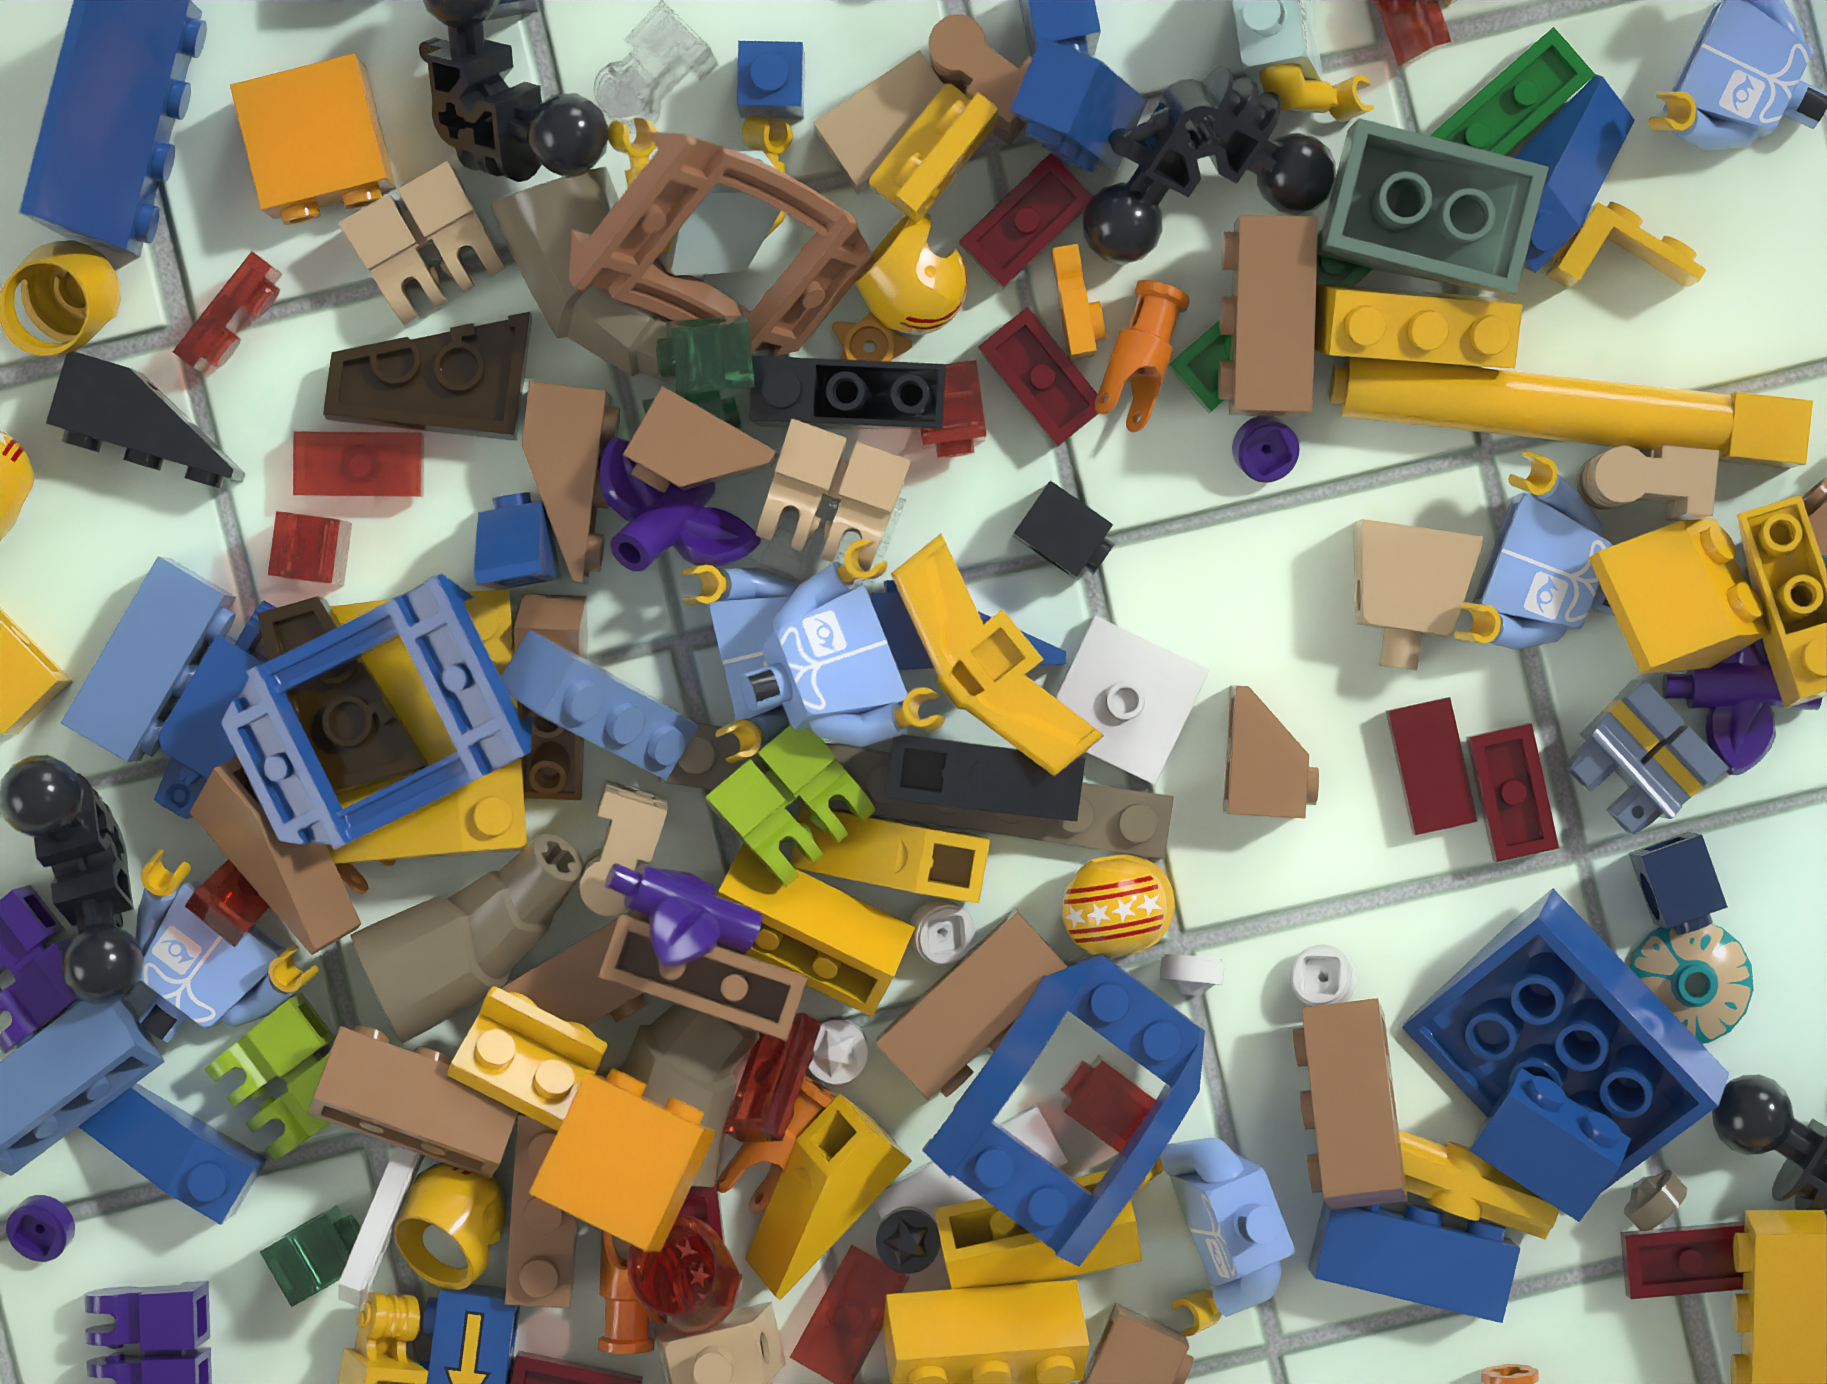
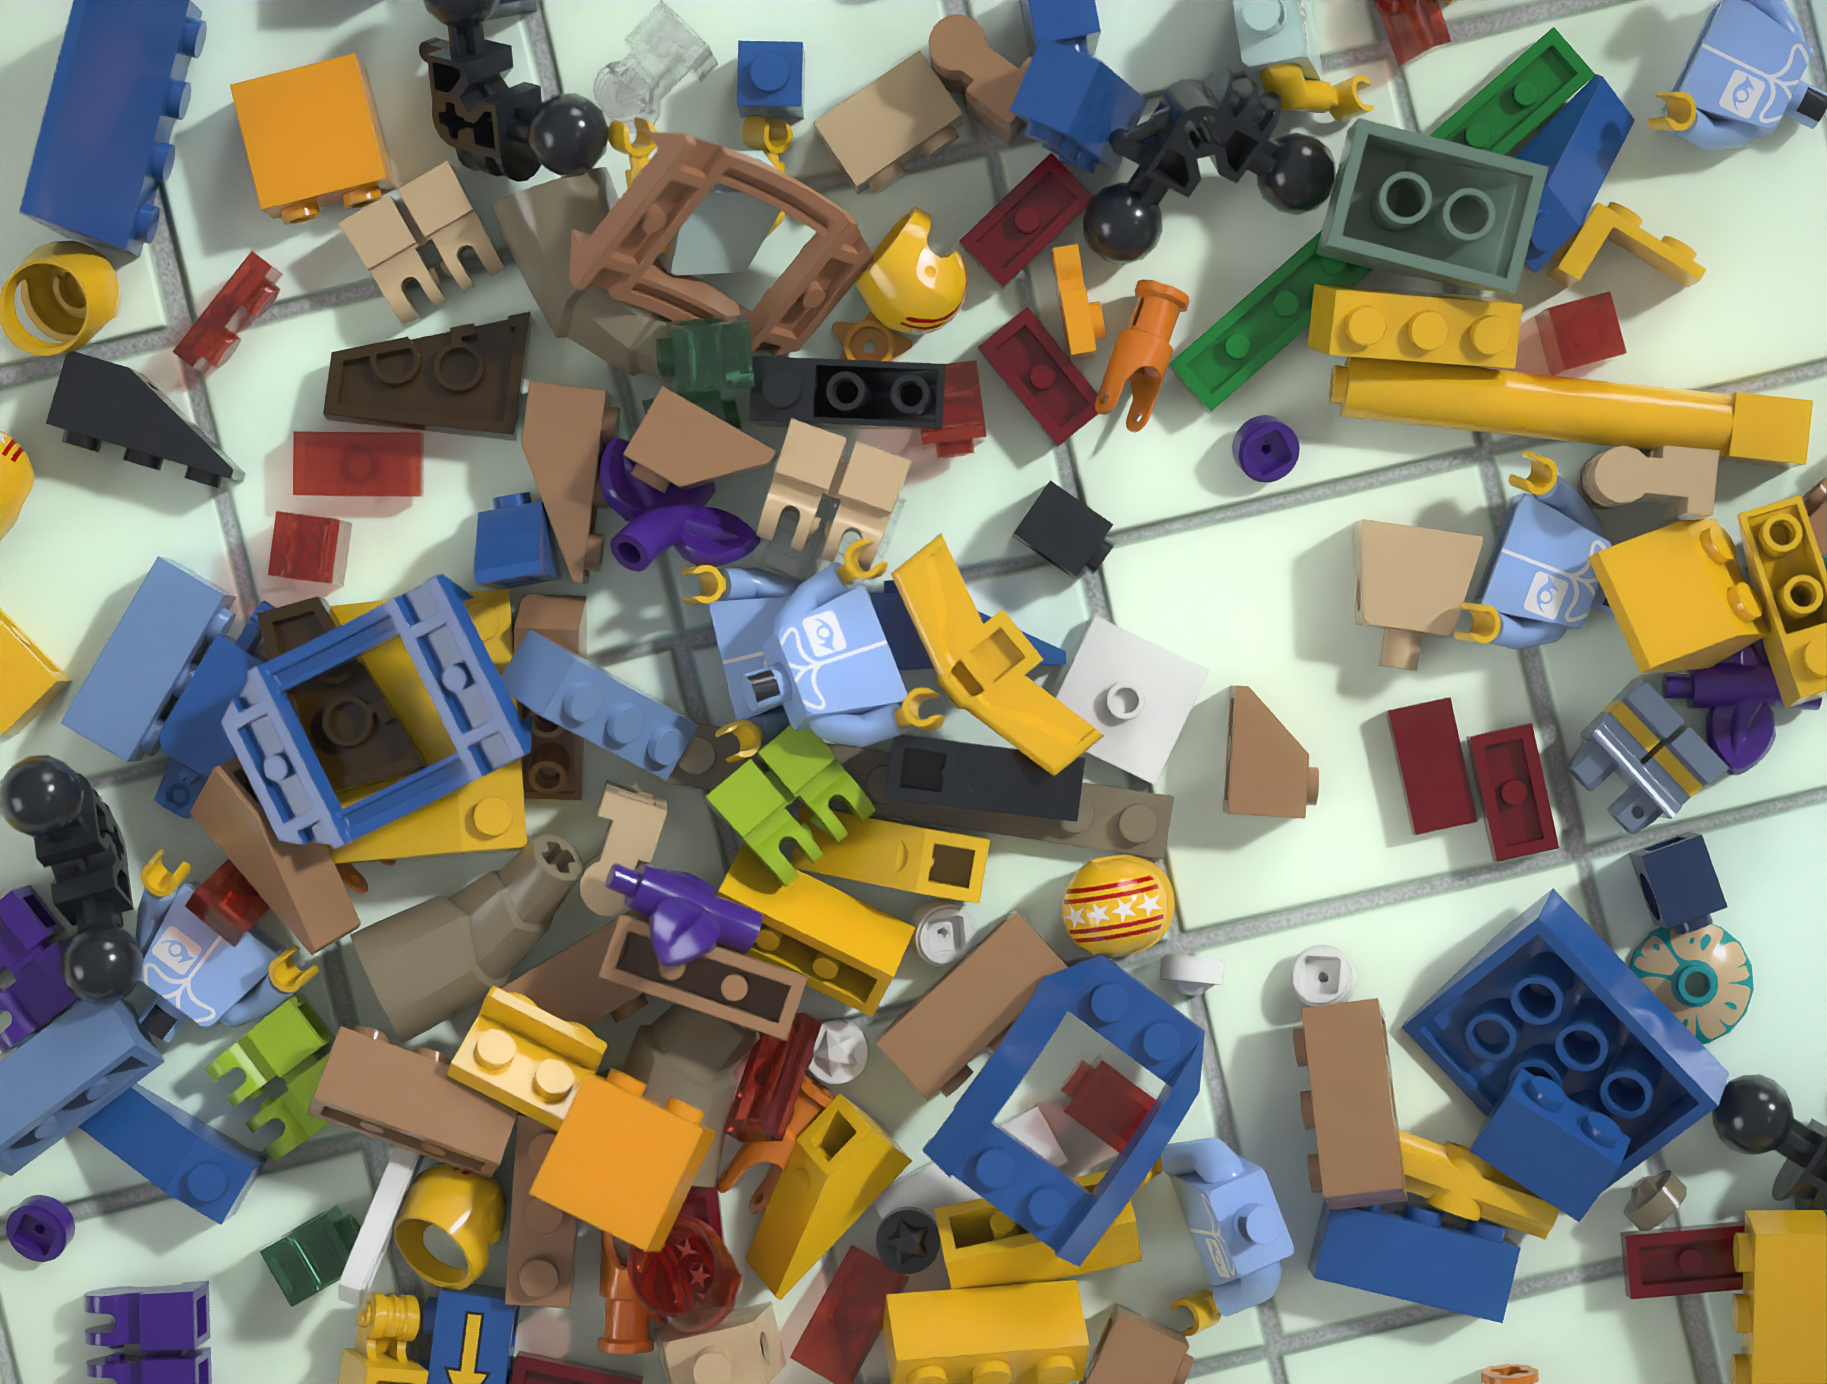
yellow bracket [869,83,999,224] -> none
medium nougat brick [1218,215,1318,417] -> none
none -> clear red brick [1534,291,1627,376]

